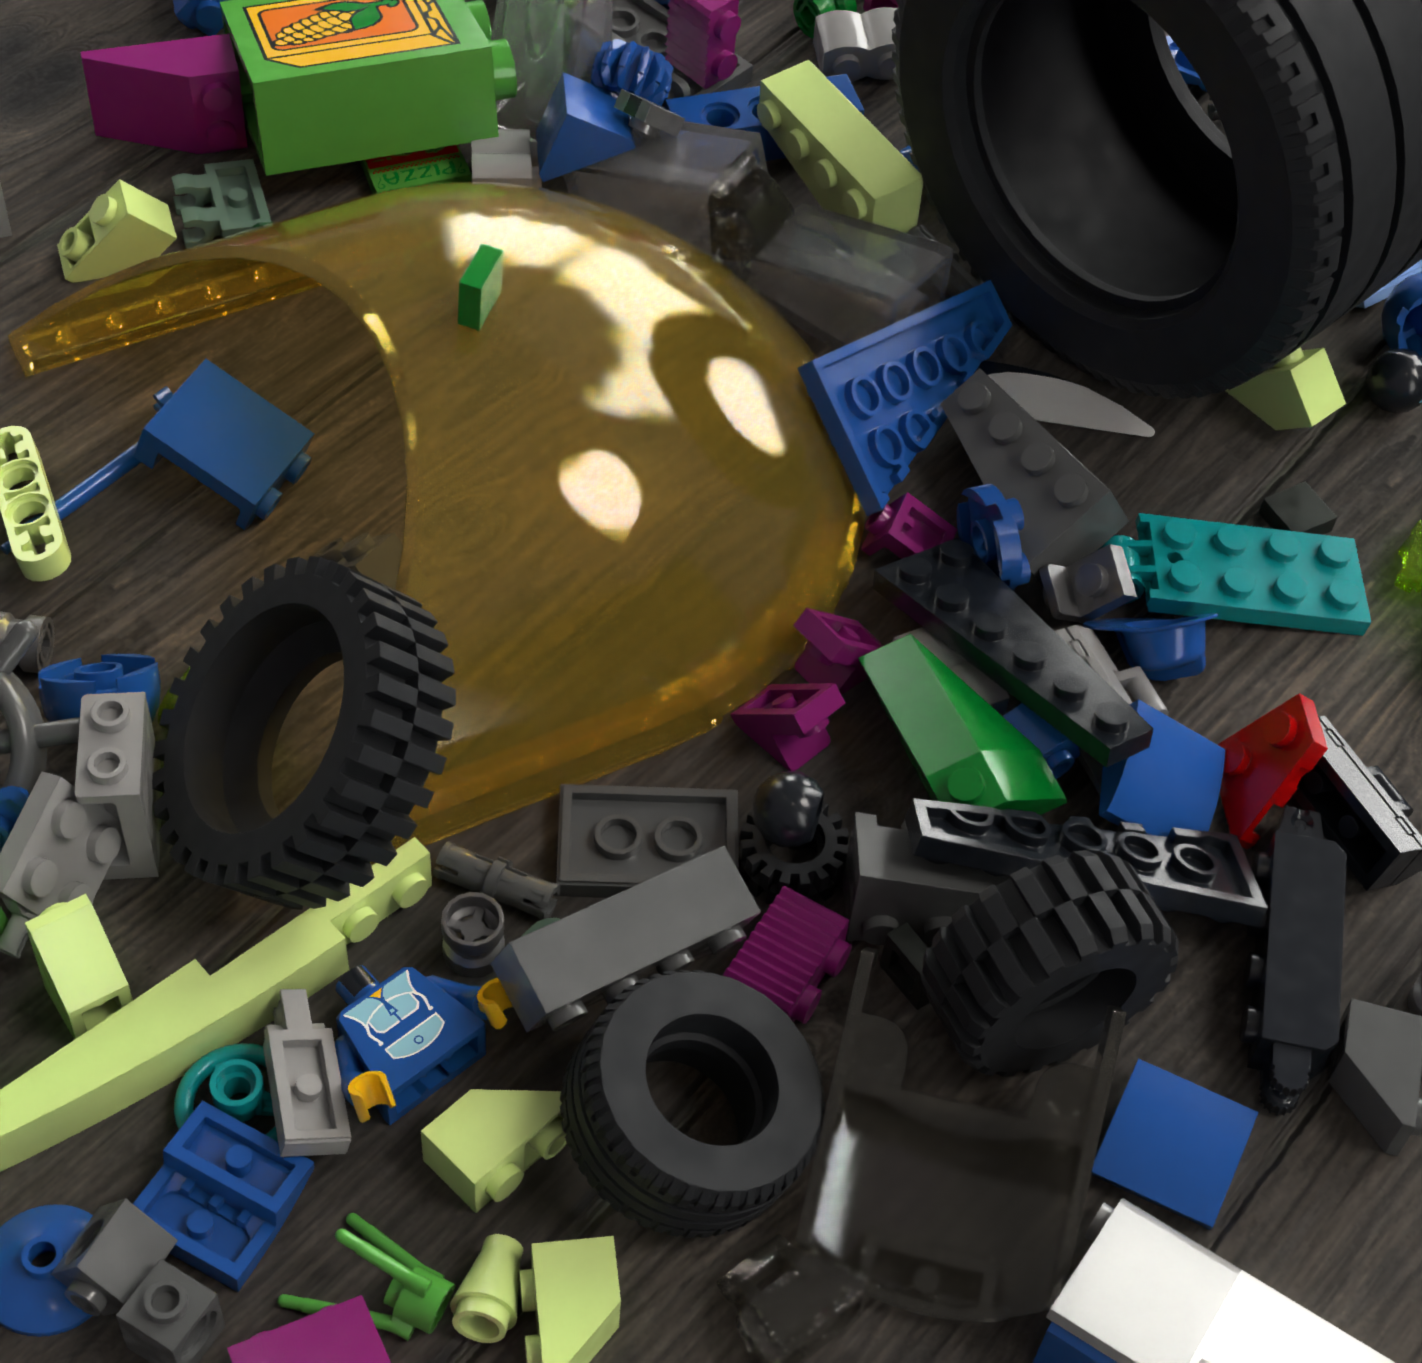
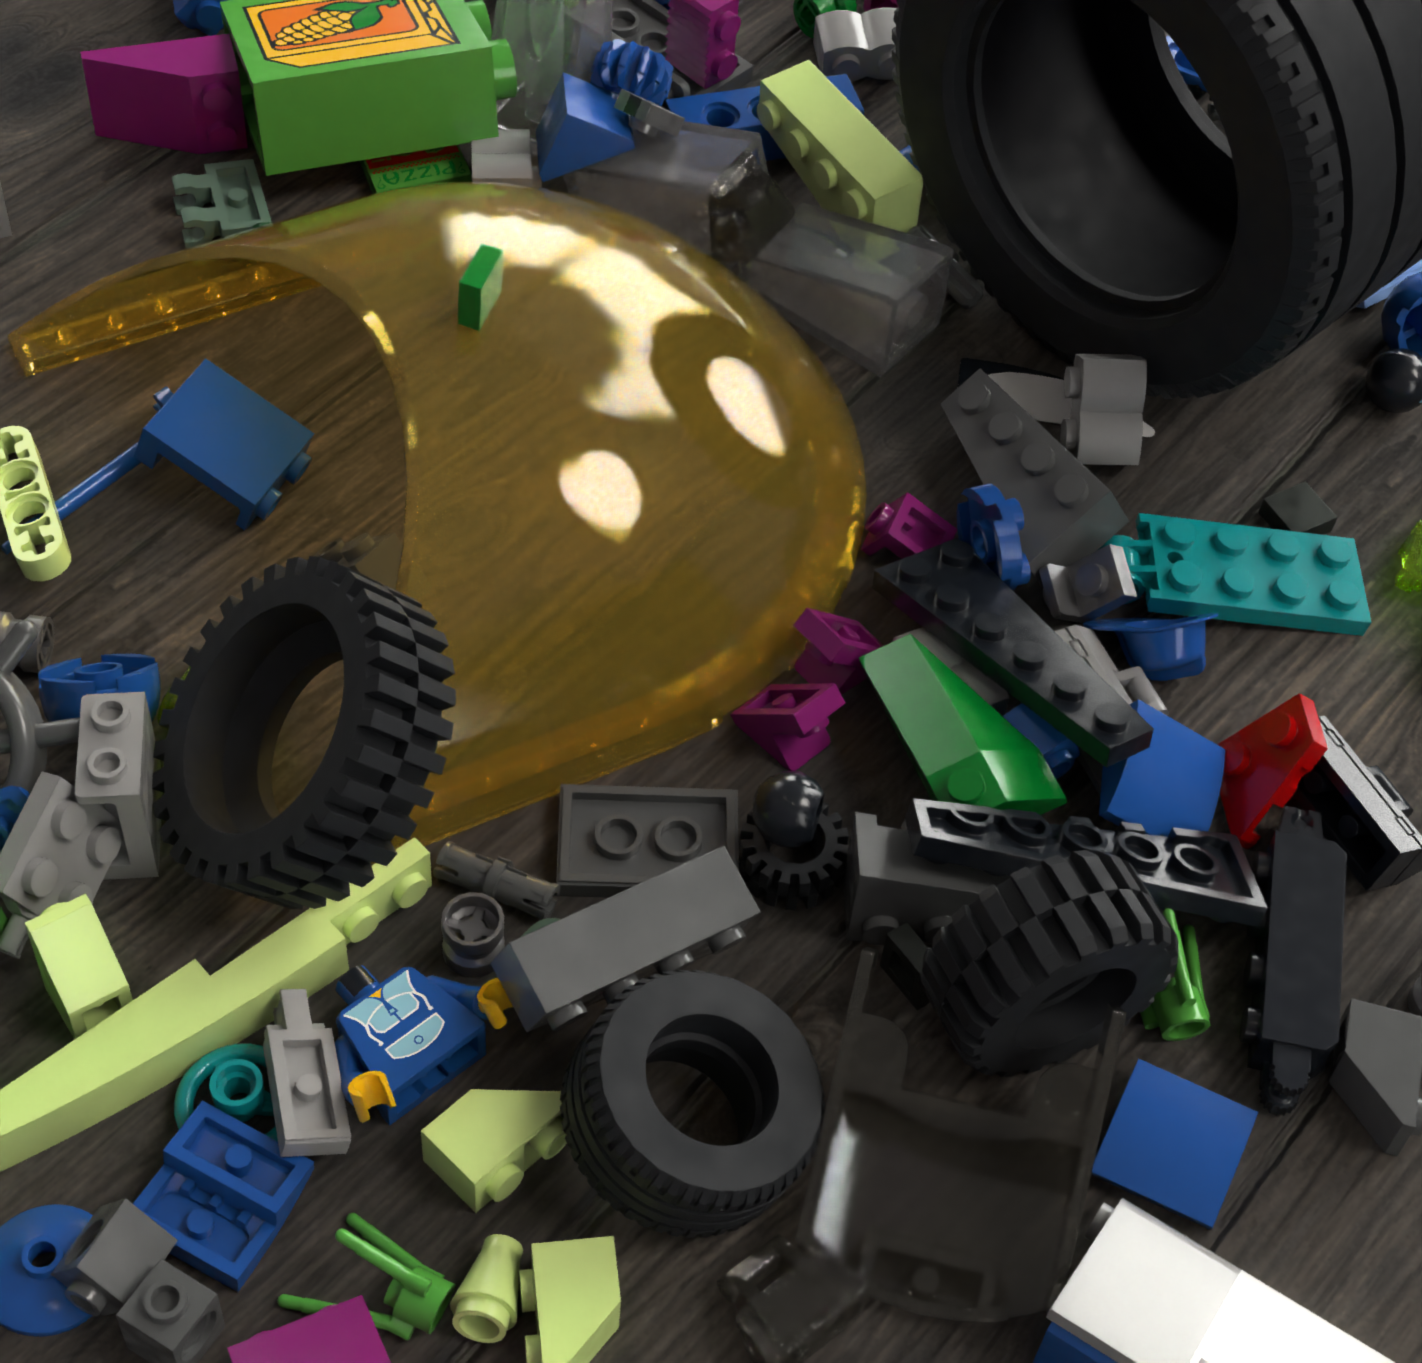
yellowish green slope [57,179,177,283] -> none
magenta brick [723,886,852,1024] -> none
blue wing [797,280,1012,516] -> none
yellowish green slope [1225,347,1346,430] -> none
none -> light grey brick [1060,354,1147,465]
none -> bright green plant [1140,908,1210,1041]

